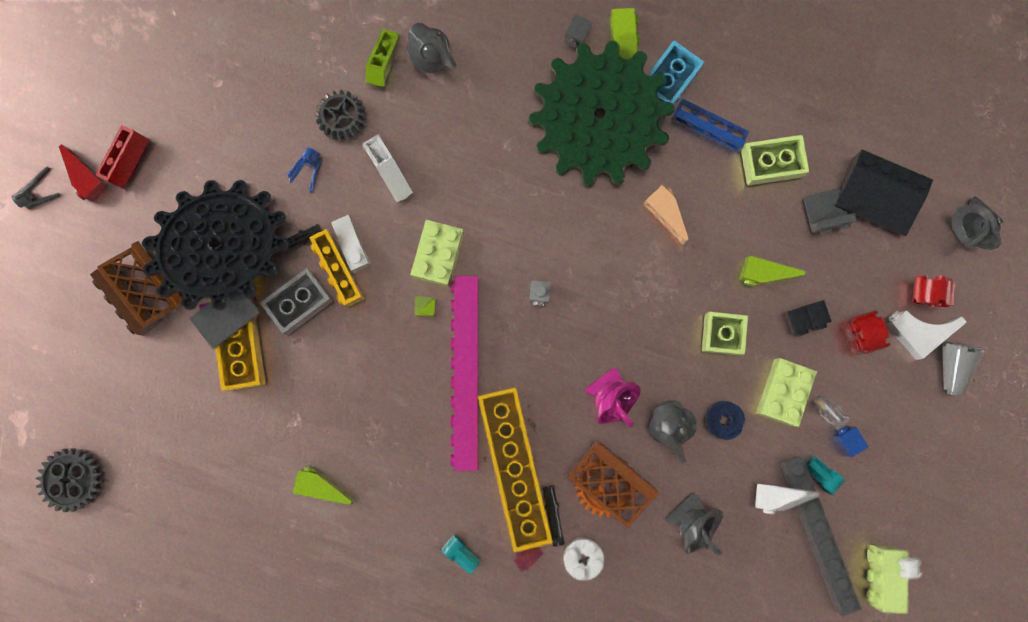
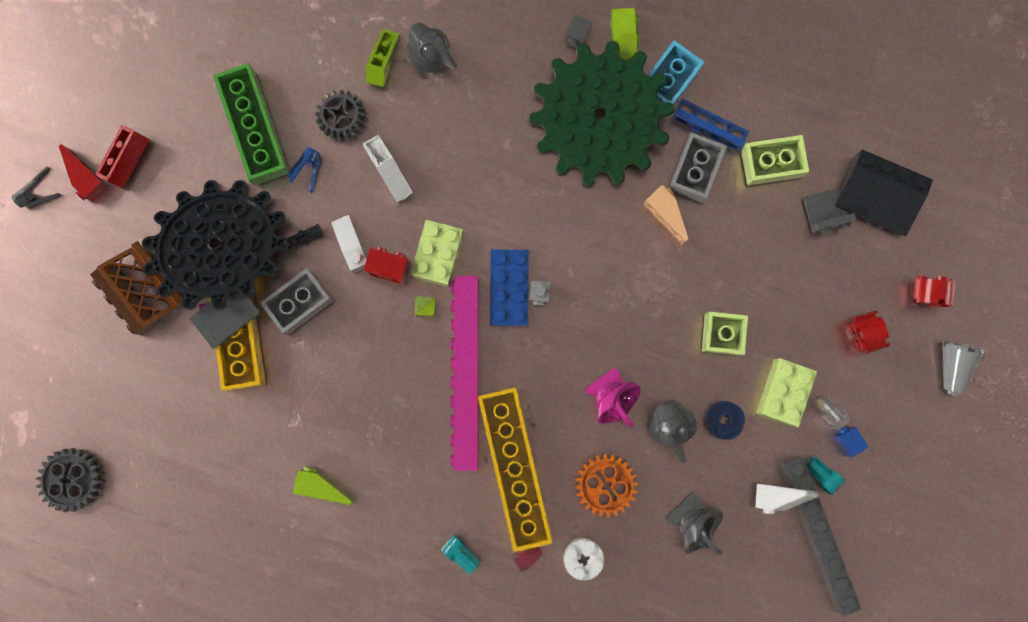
yellow brick [309,229,365,308] -> none
black pin [542,486,565,547] -> none
dark orange fence [567,440,660,528] -> none
lime slope [739,255,806,287] -> none
black brick [784,300,832,336] -> none
yellowish green brick [866,545,908,614] -> none
white arch [885,311,967,360] -> none
white wheel [899,558,922,578] -> none
dark grey helmet [951,196,1003,250] -> none
none -> bright green brick [213,63,290,186]
none -> red brick [363,247,412,286]
none -> blue plate [490,249,529,326]
none -> light grey brick [668,132,727,203]

